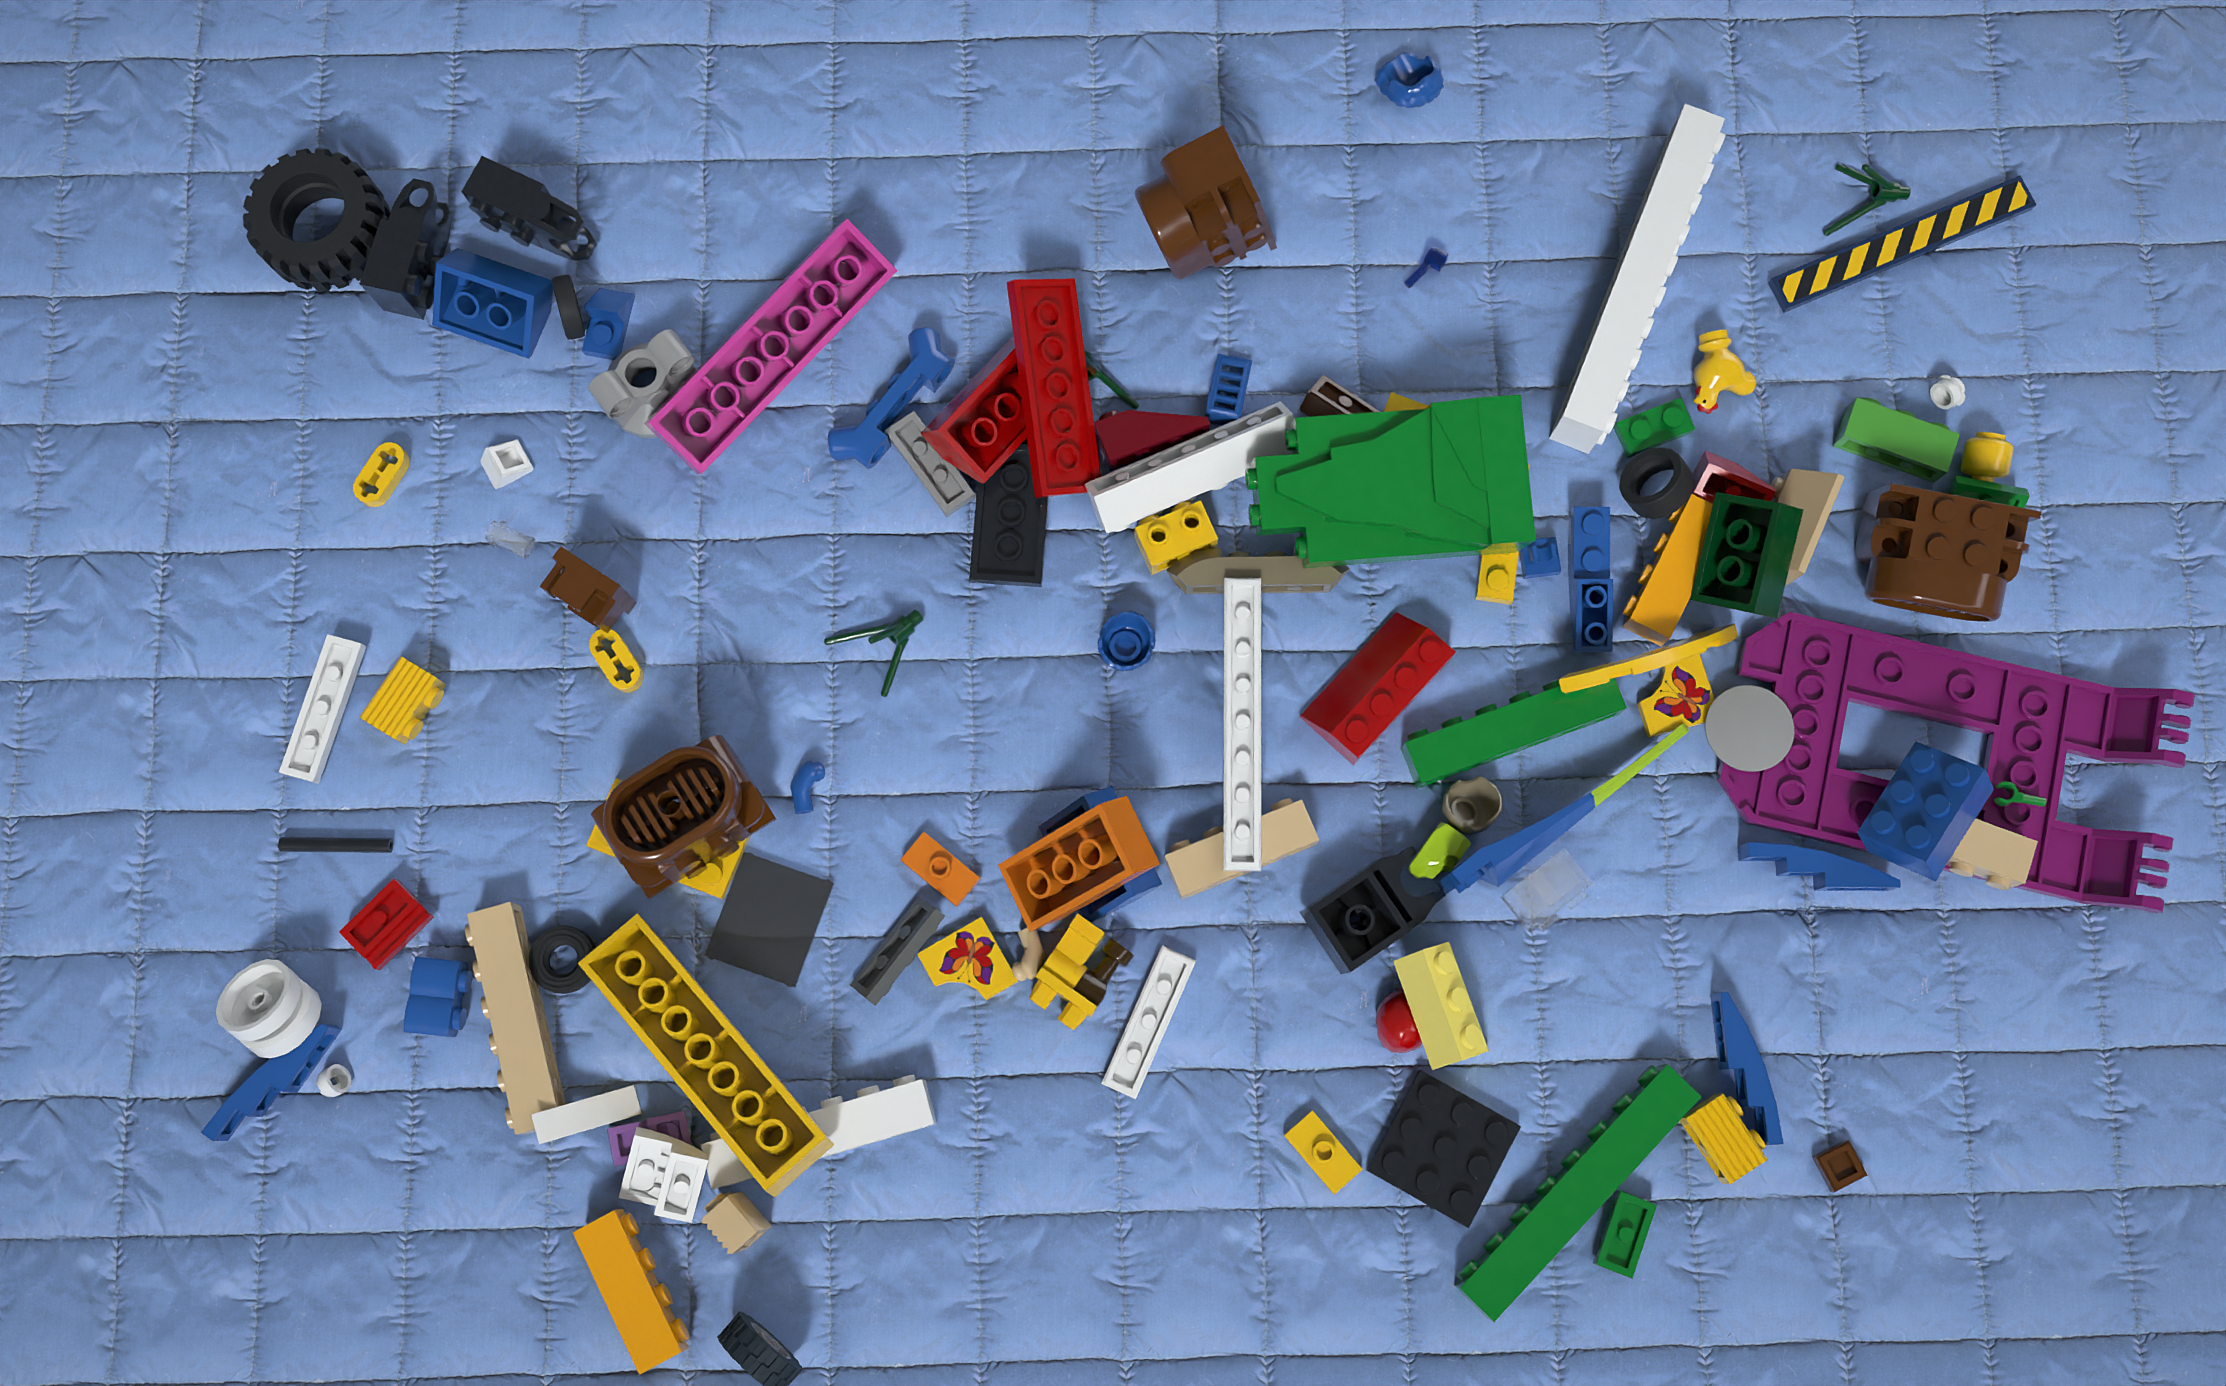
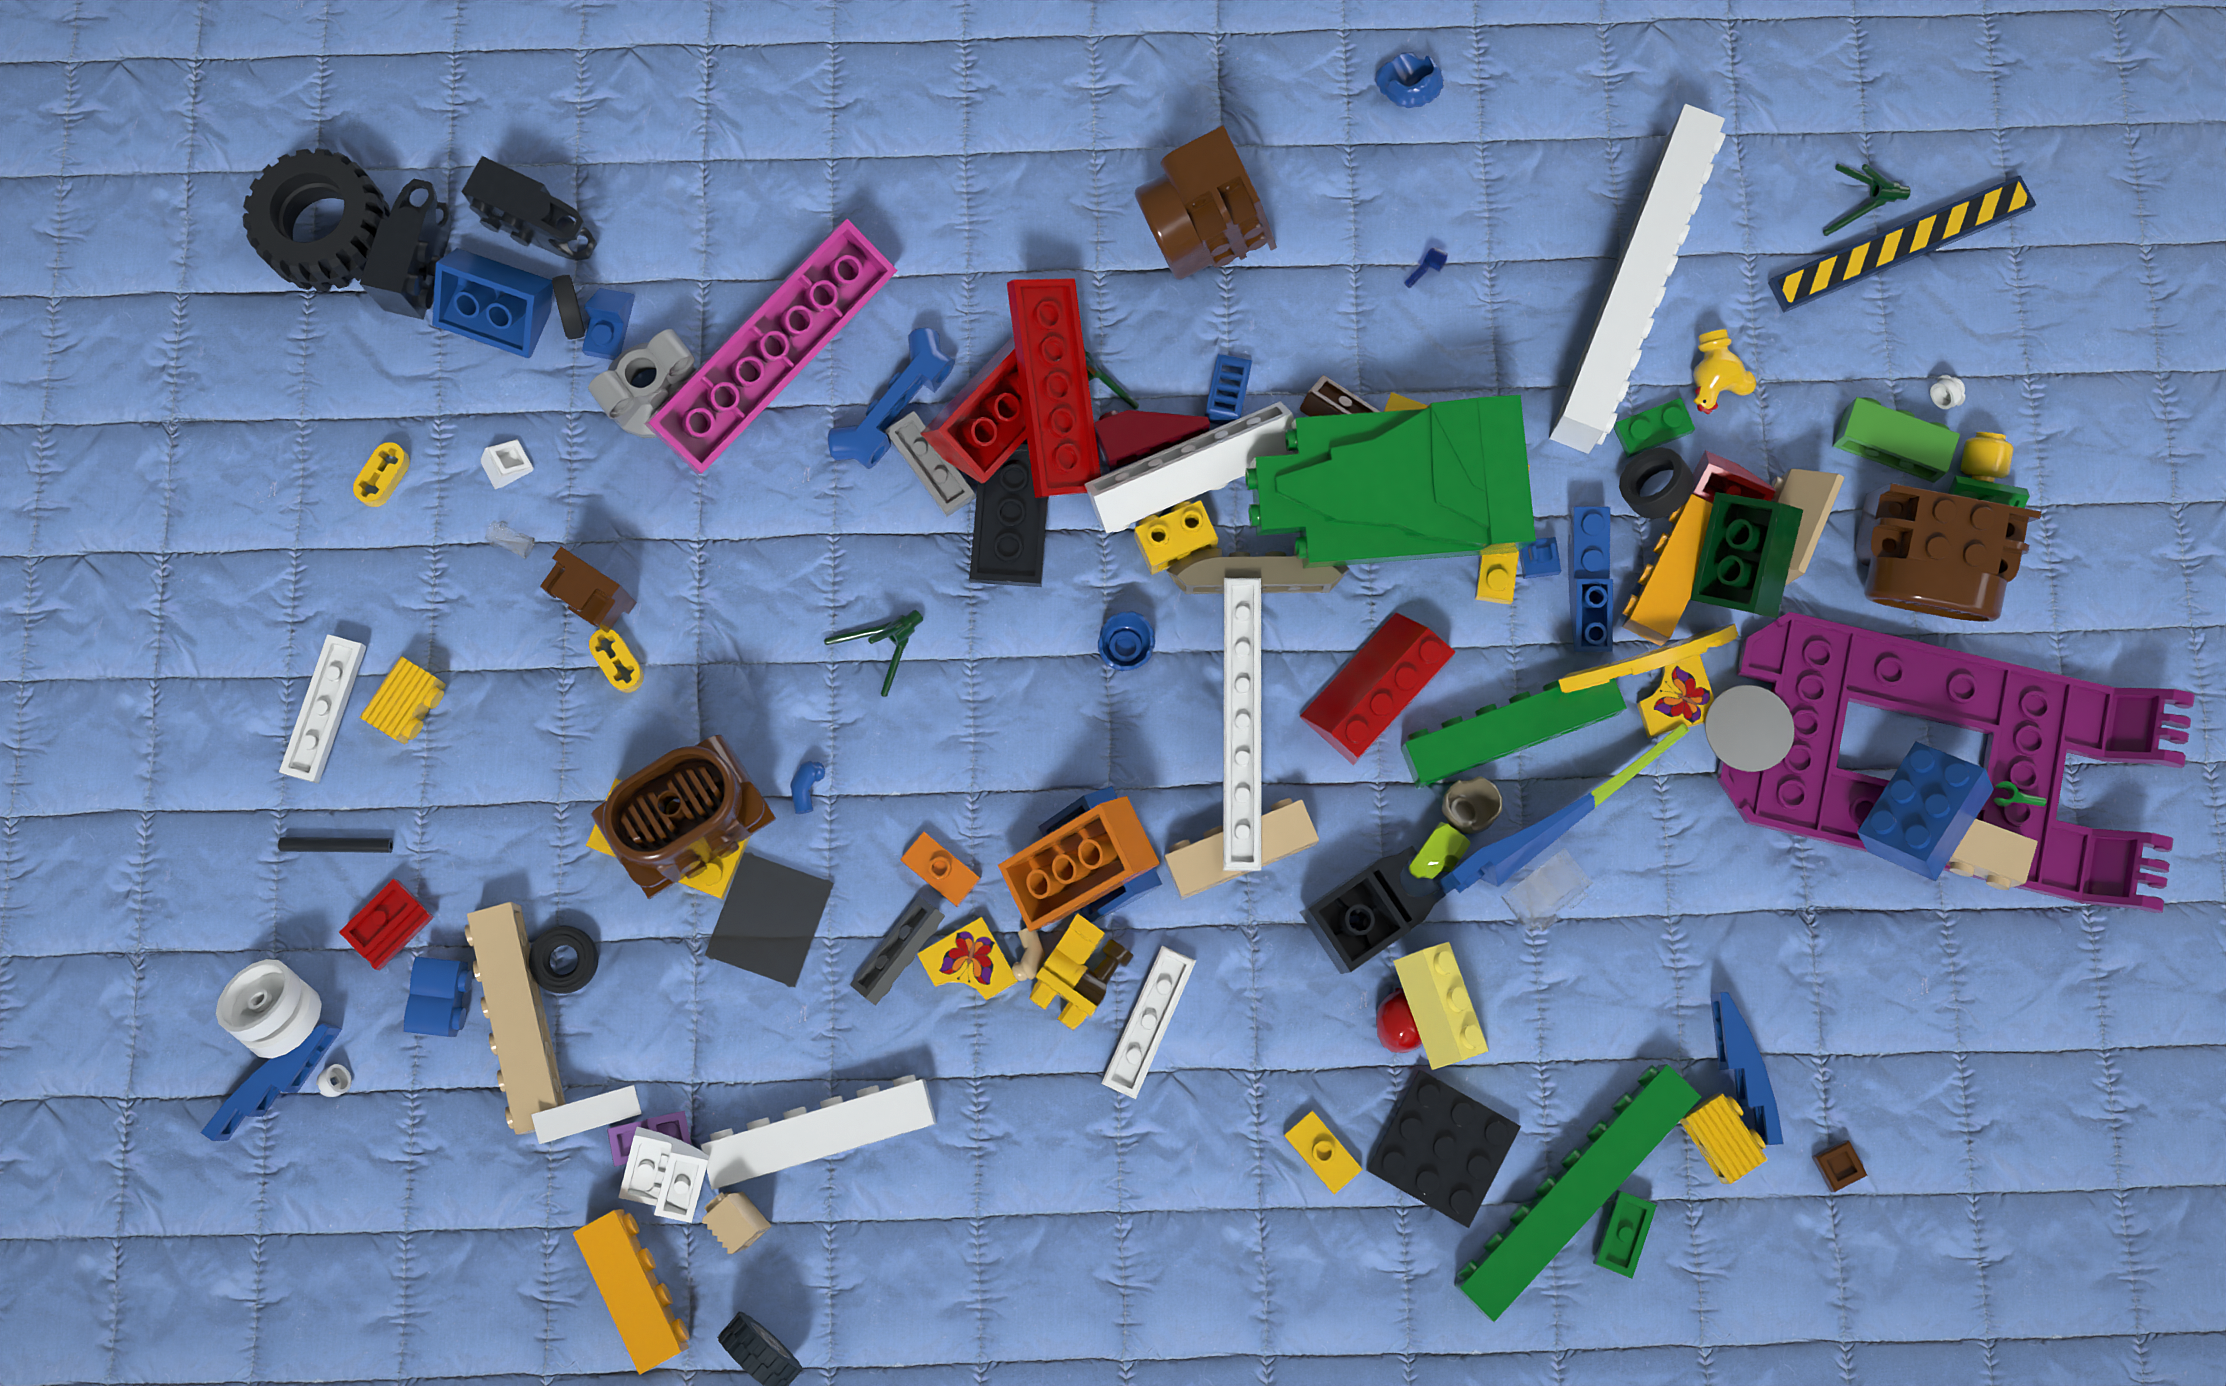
yellow brick [578,913,834,1197] -> none
blue slope [1738,842,1901,891] -> none

